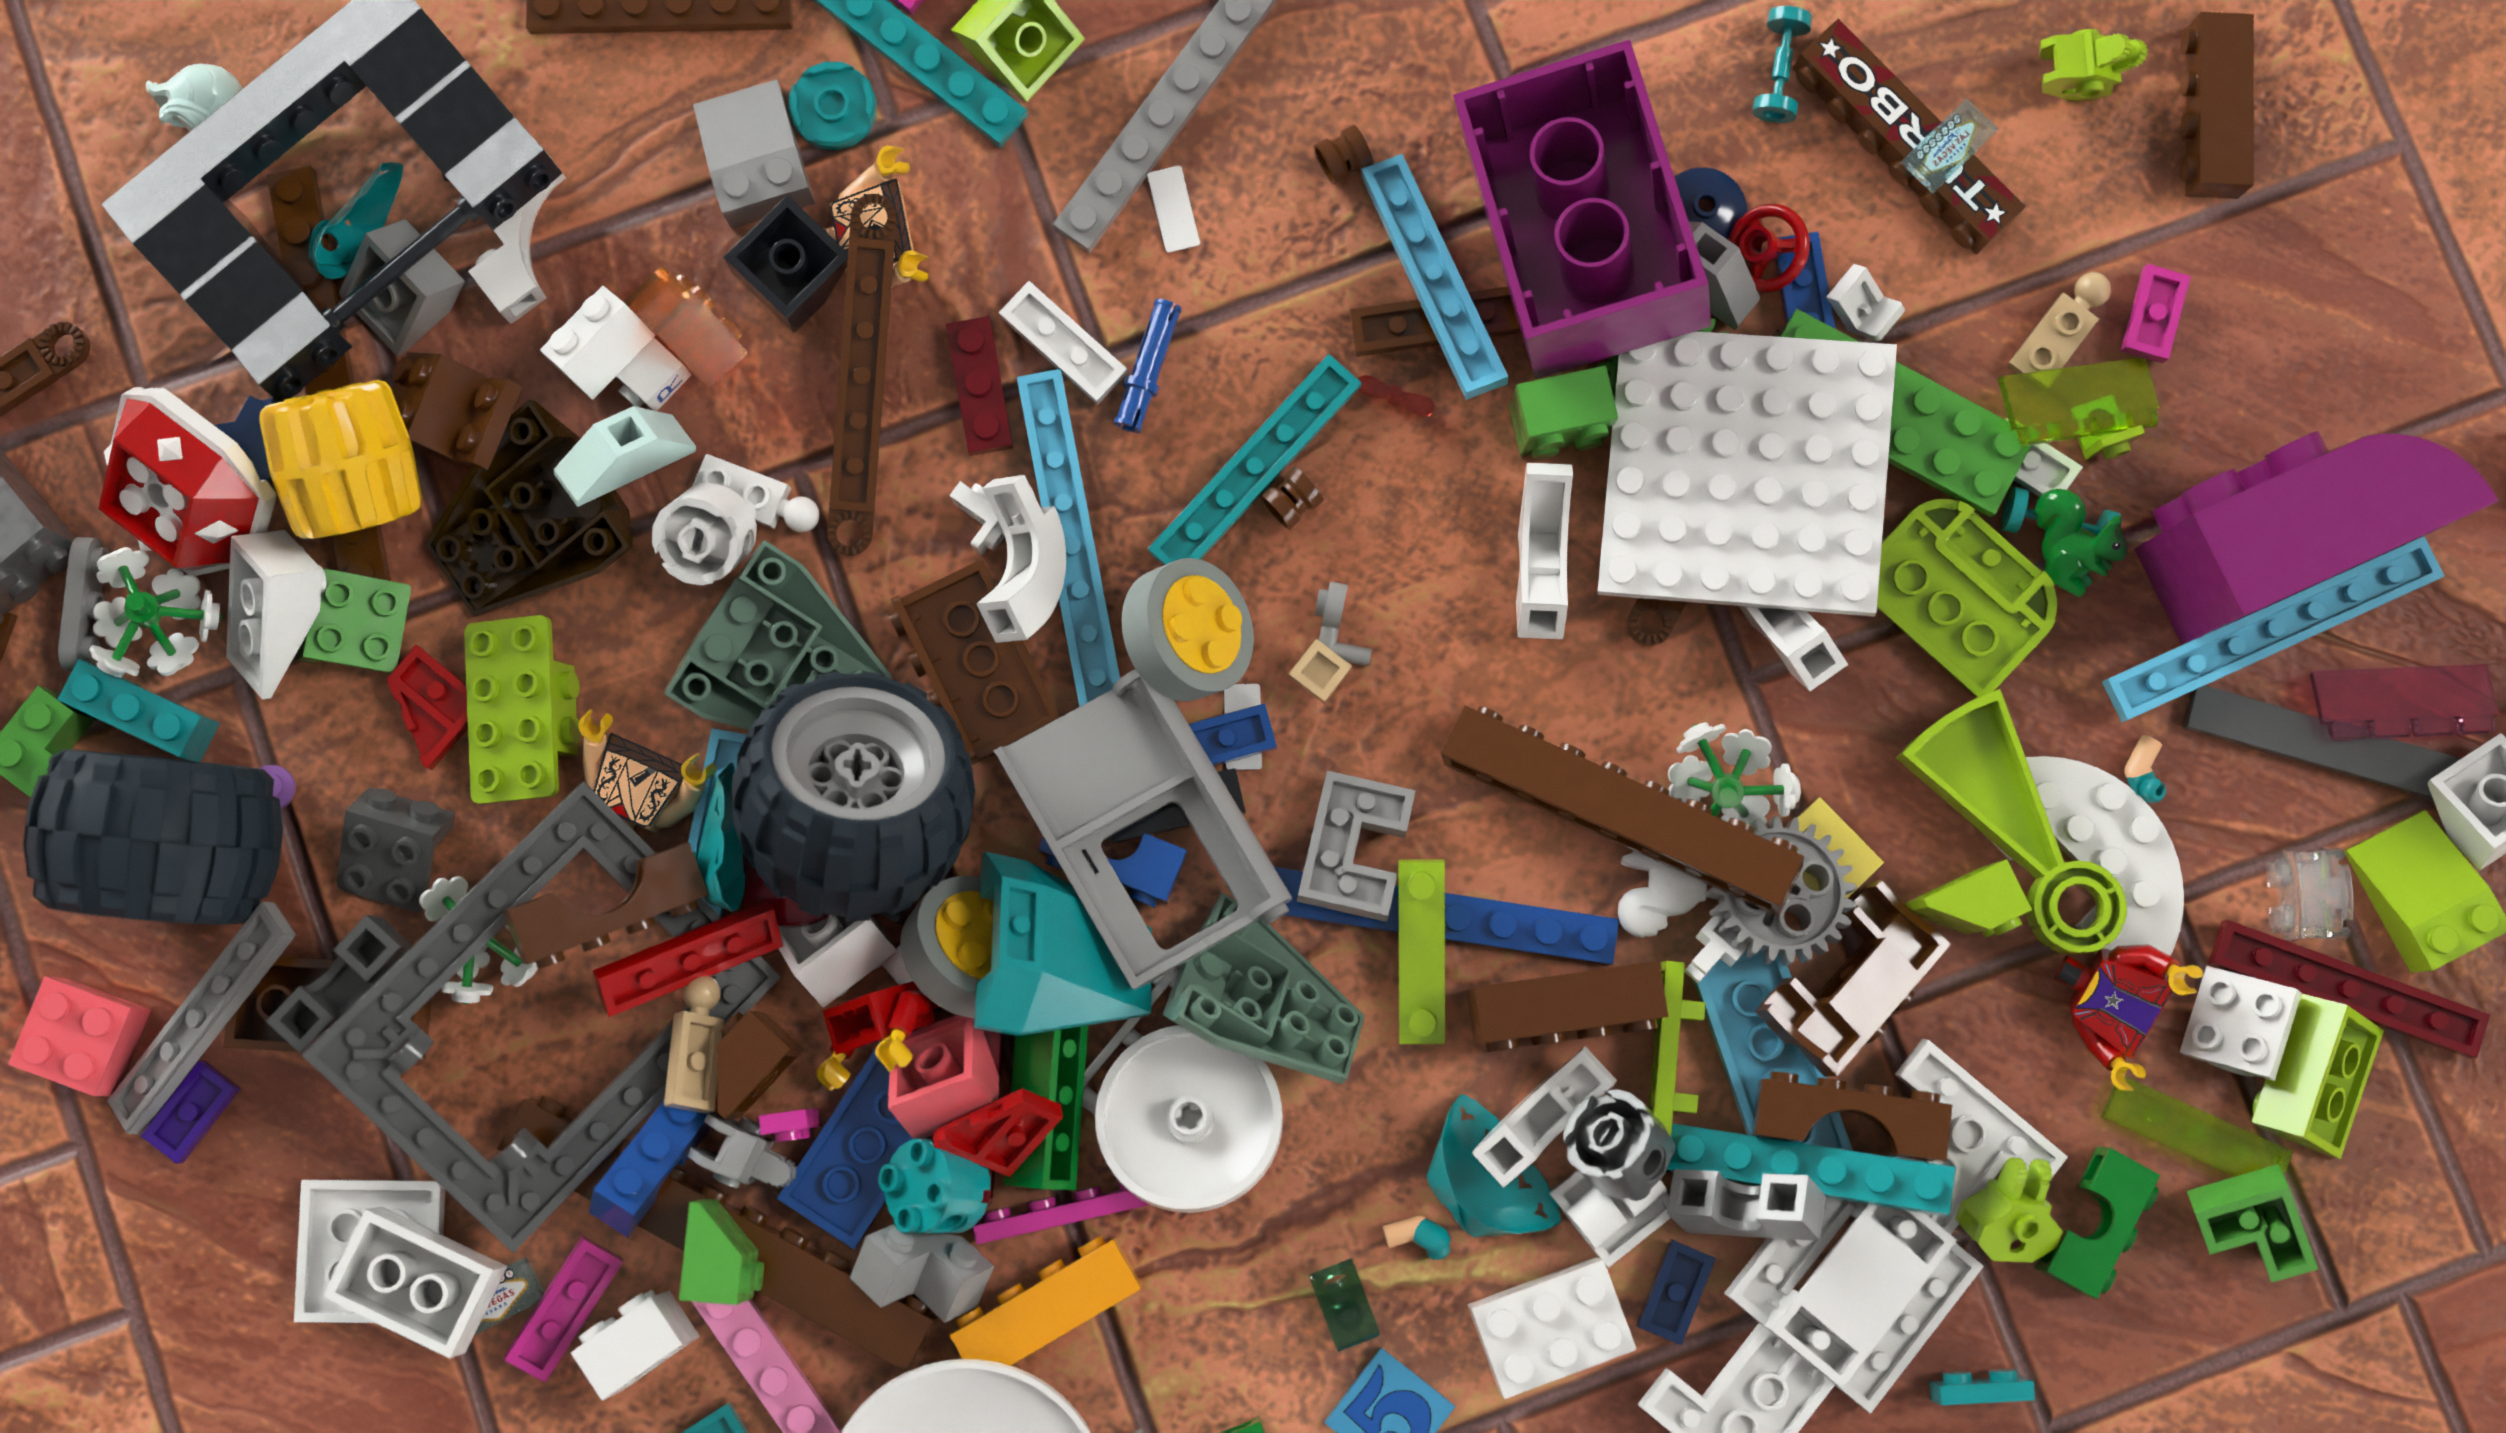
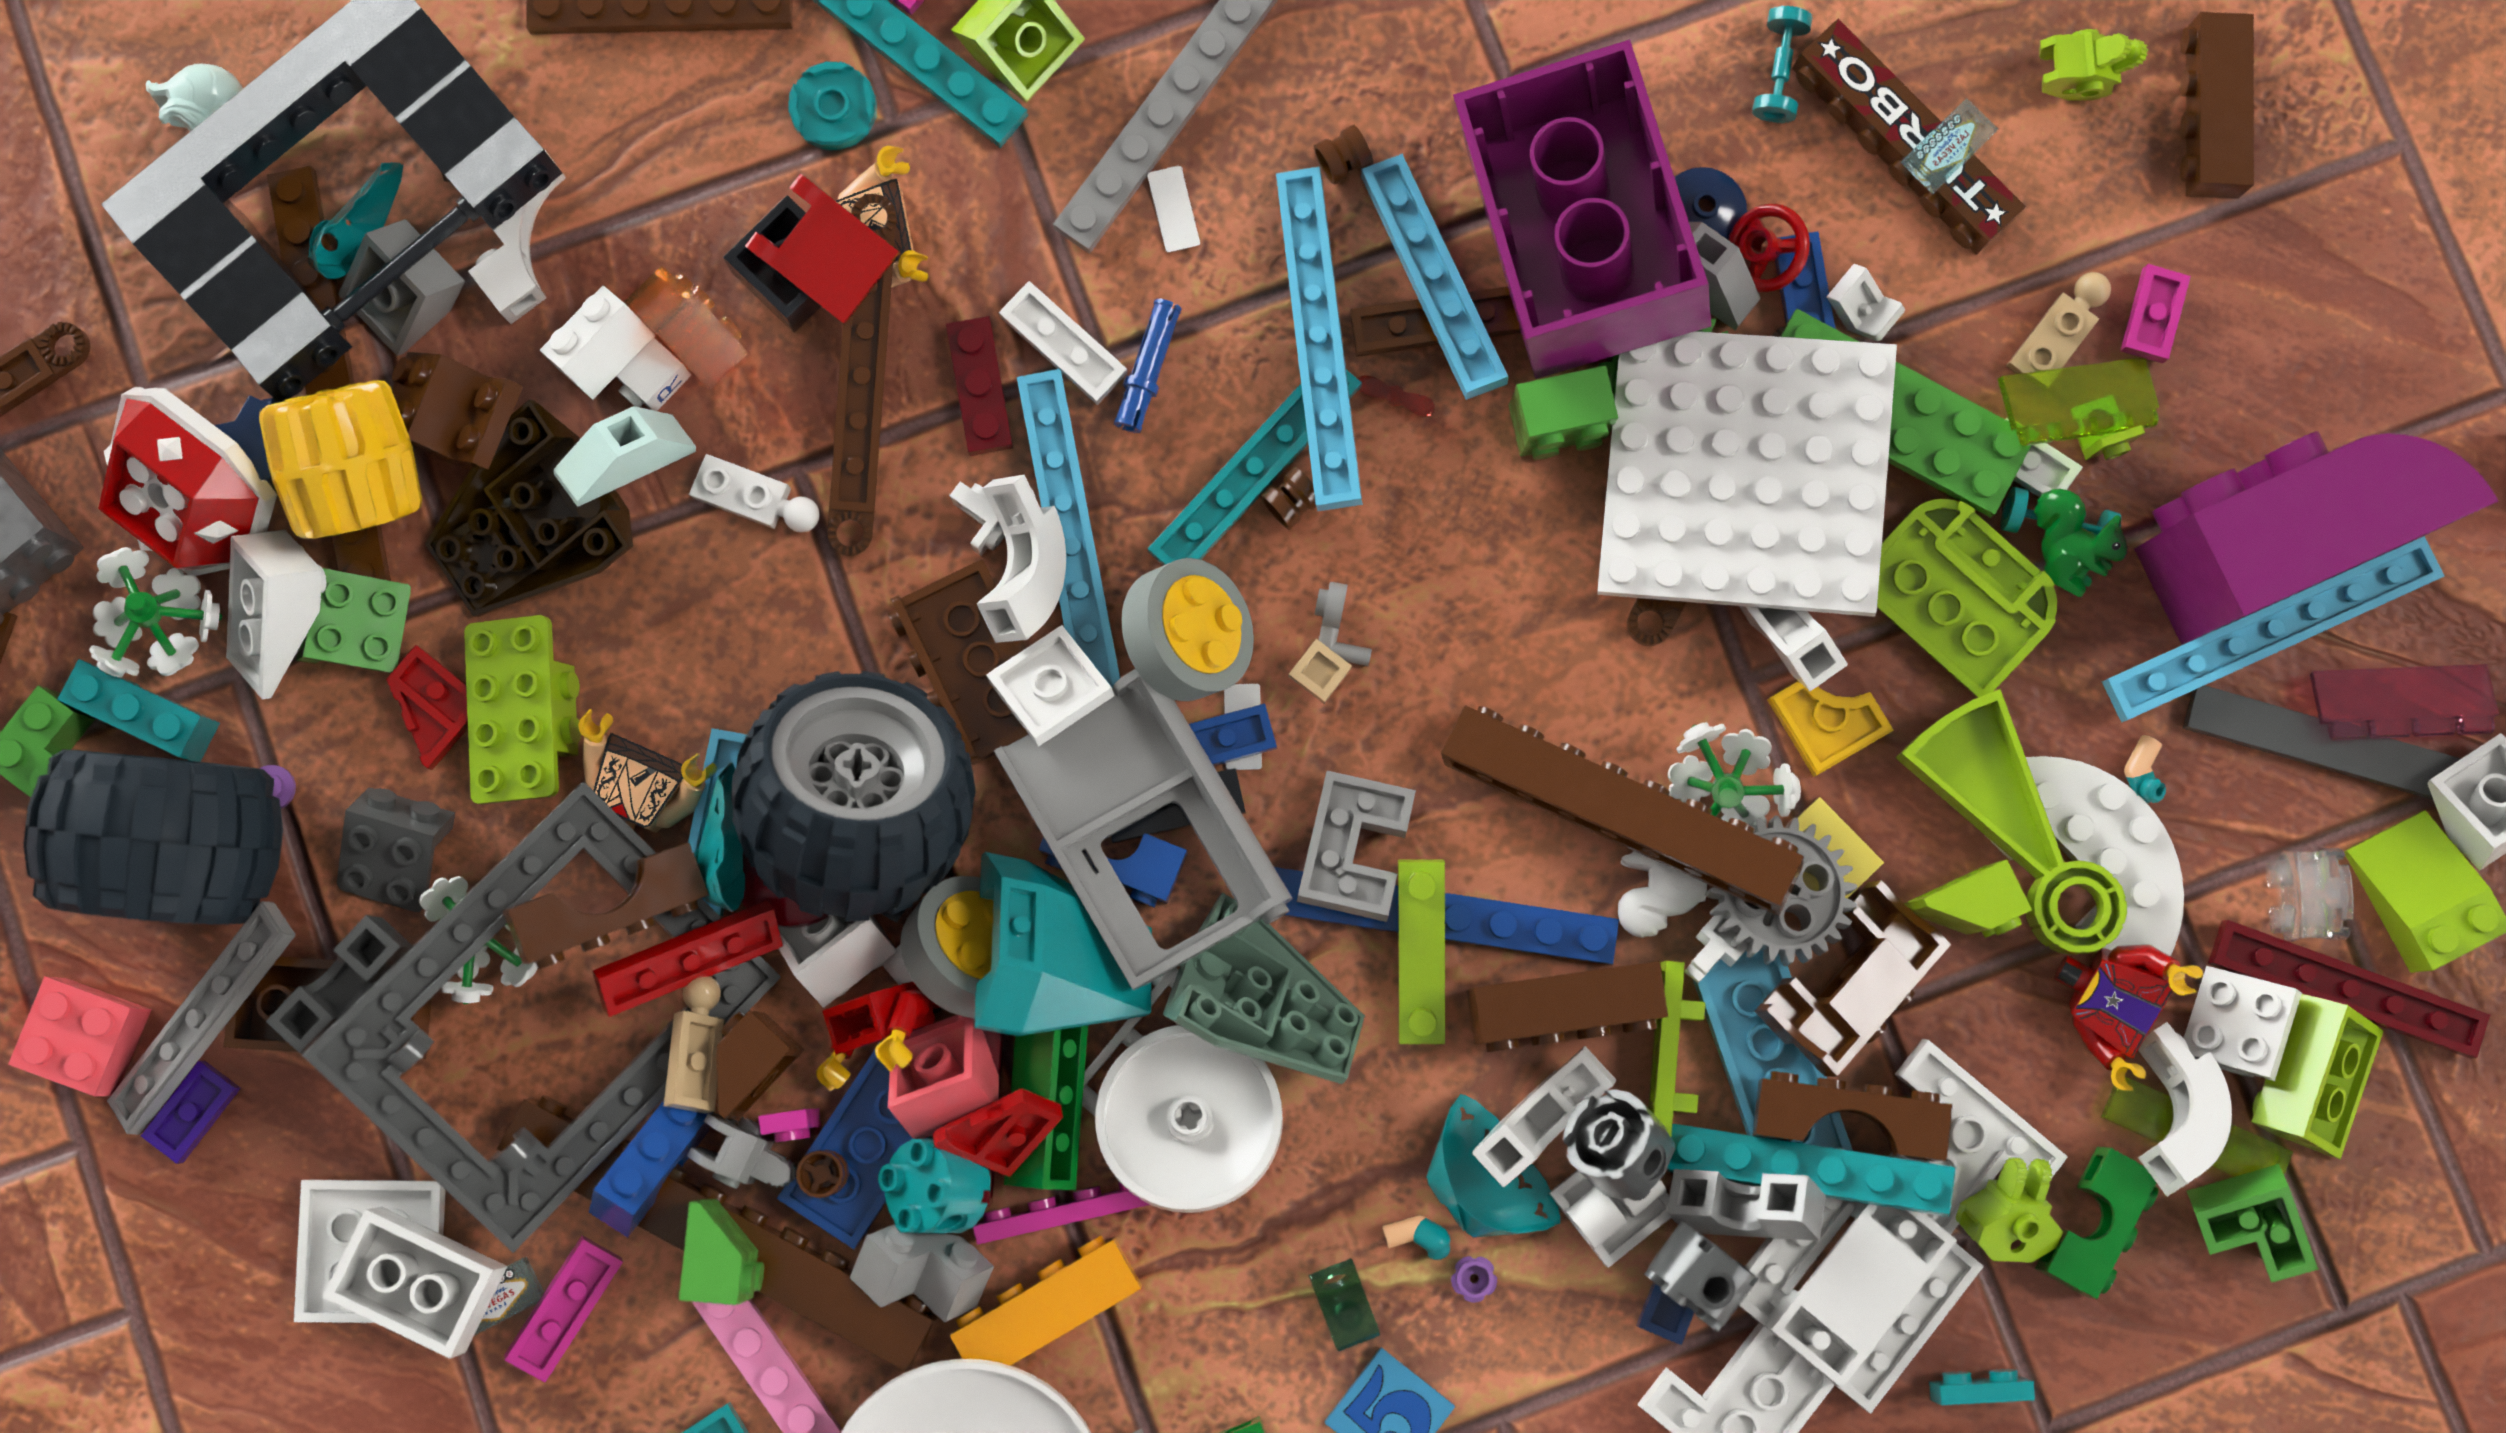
light grey plate [58,537,110,671] -> none
white brick [571,1290,700,1401] -> none
white brick [652,483,757,586] -> none
sand green wedge [663,540,893,730] -> none
light grey slope [693,79,816,229] -> none
white brick [1467,1257,1637,1399] -> none
white arch [1516,463,1573,639] -> none
none -> red flag [745,174,900,324]
none -> reddish brown wheel [796,1149,849,1198]
none -> white plate [986,625,1114,747]
none -> medium azure plate [1276,167,1363,511]
none -> medium lavender plate [1451,1256,1497,1302]
none -> dark grey brick [1644,1221,1759,1332]
none -> yellow tile [1767,681,1894,777]
none -> white arch [2138,1022,2232,1197]

